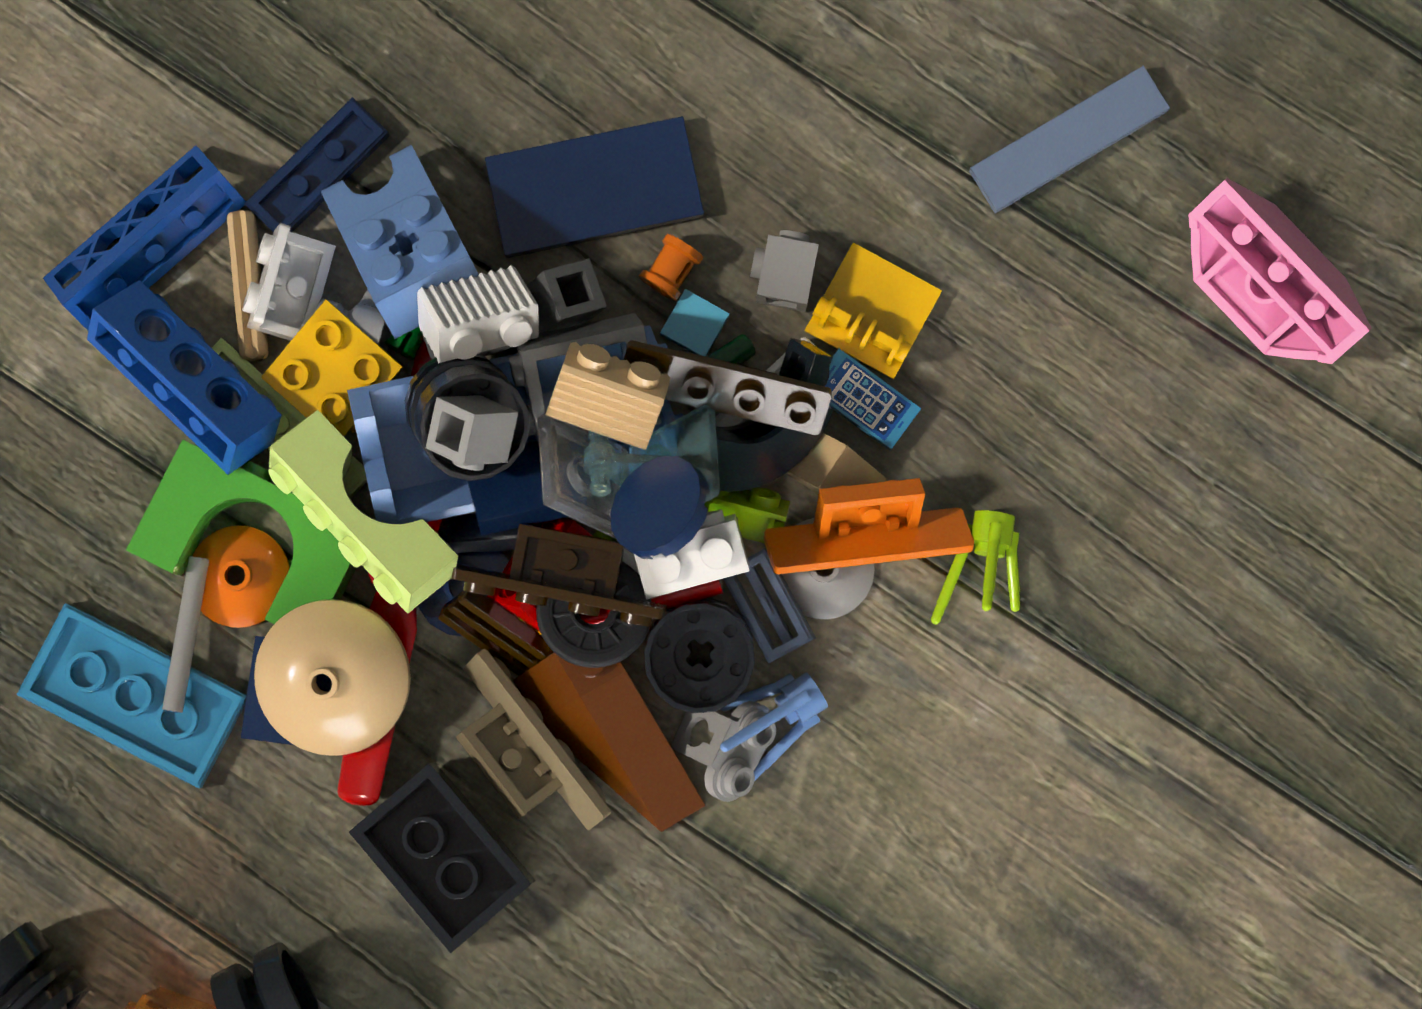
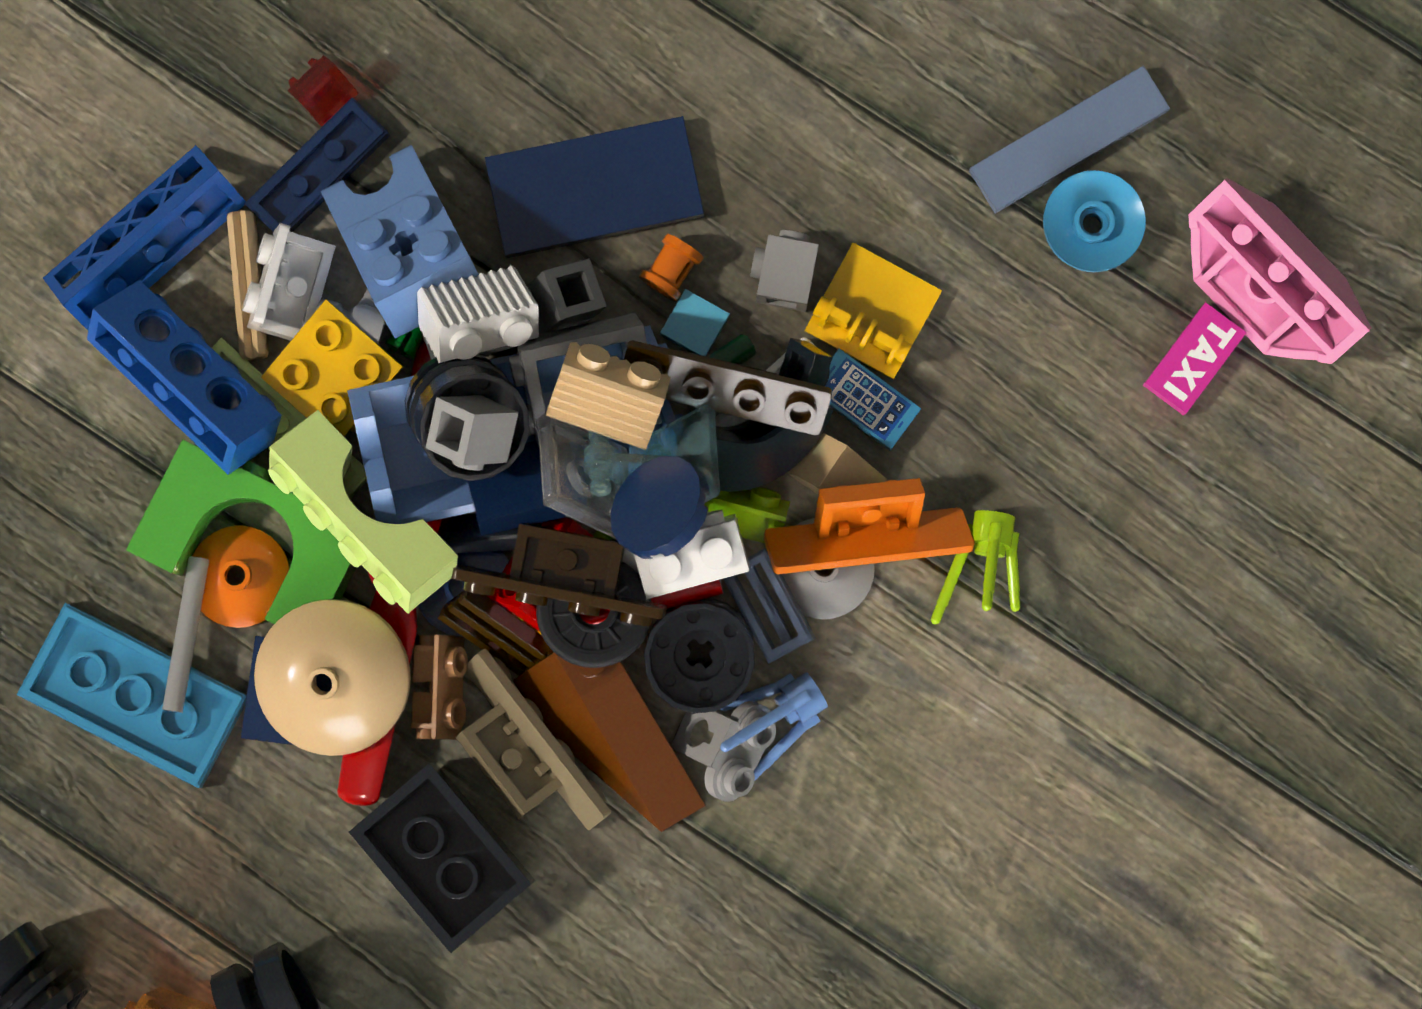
none -> clear red tile [287,55,359,127]
none -> medium nougat hinge [411,635,468,740]
none -> dark azure dish [1043,170,1146,272]
none -> dark pink tile [1143,302,1247,416]

